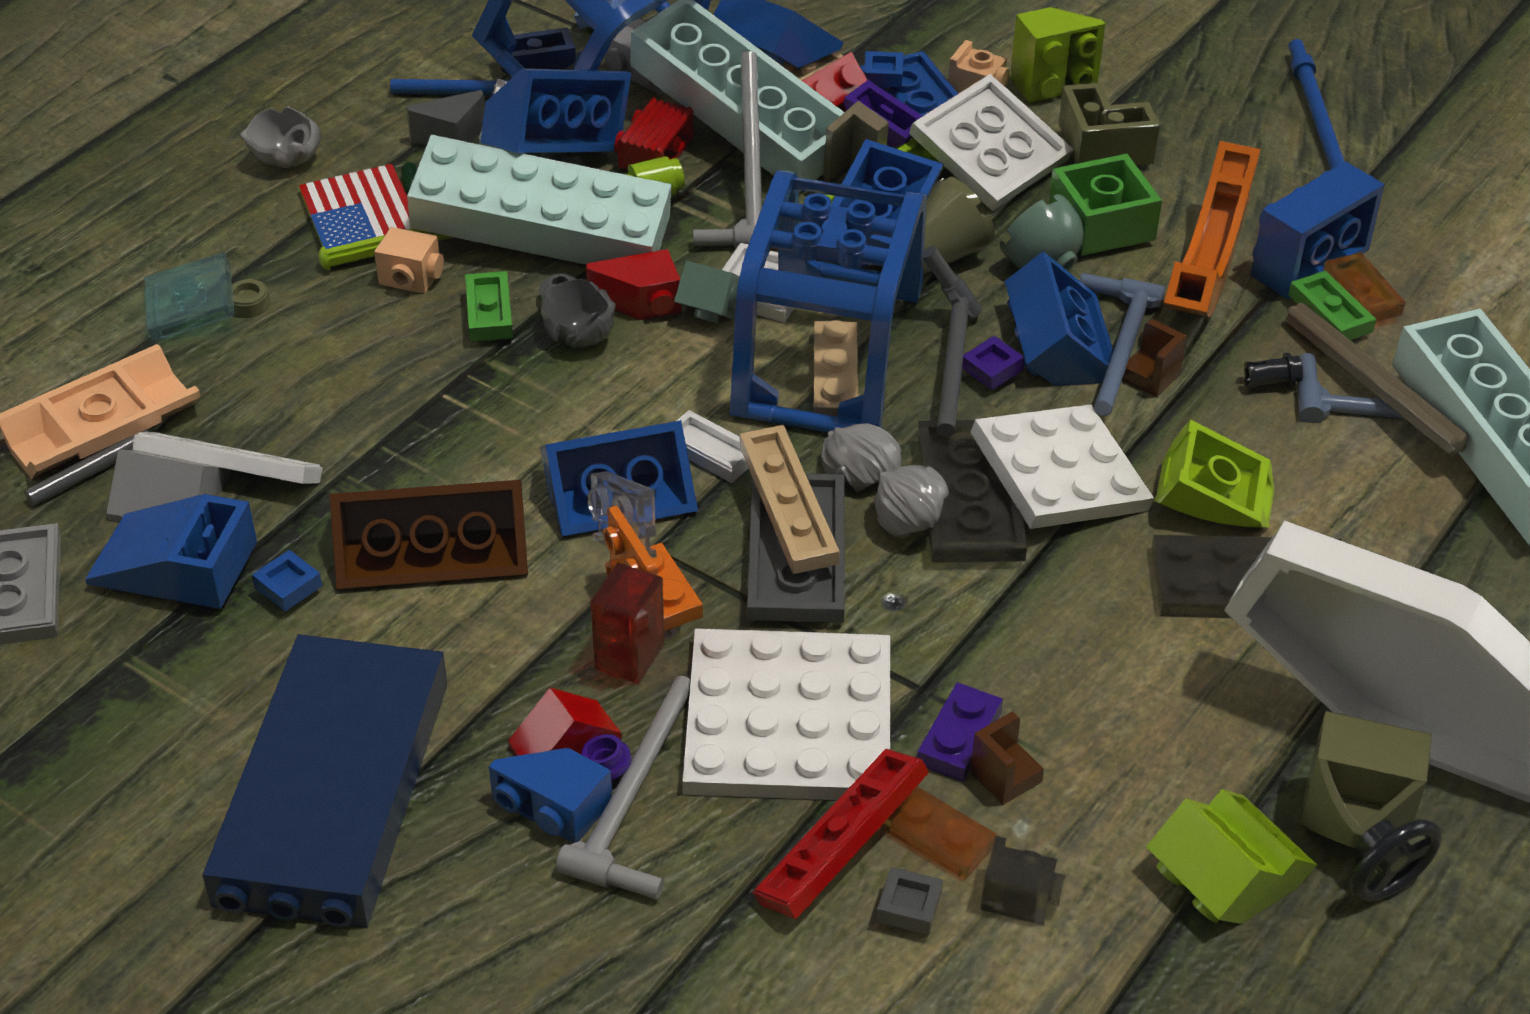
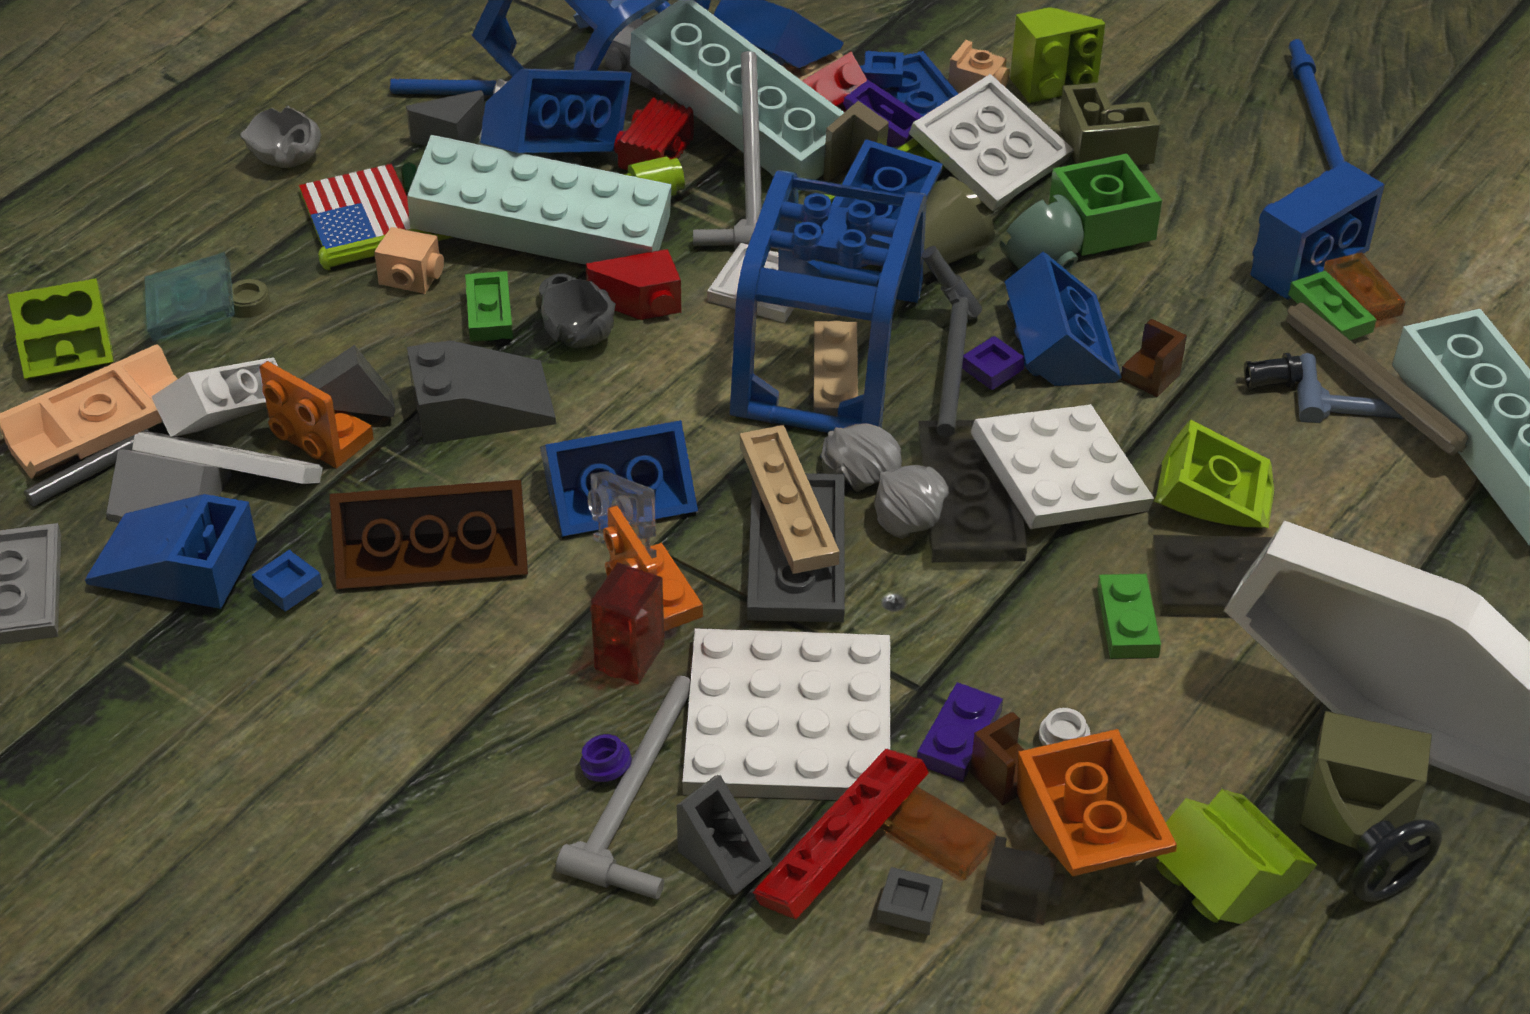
dark blue brick [202,634,448,928] -> none
blue slope [488,748,612,843] -> none
dark blue slope [500,27,576,76] -> none
red slope [508,687,622,756] -> none
sand green brick [674,260,740,324] -> none
white tile [676,410,748,483] -> none
sand blue bar [1080,273,1166,416] -> none
orange arch [1164,141,1260,317] -> none
none -> lime piece [7,278,115,381]
none -> white slope [151,357,278,437]
none -> orange bracket [259,361,374,469]
none -> dark grey slope [303,345,395,417]
none -> dark grey slope [407,340,556,445]
none -> dark grey slope [676,775,773,895]
none -> orange slope [1017,729,1177,877]
none -> white plate [1039,708,1090,746]
none -> bright green plate [1097,574,1161,659]

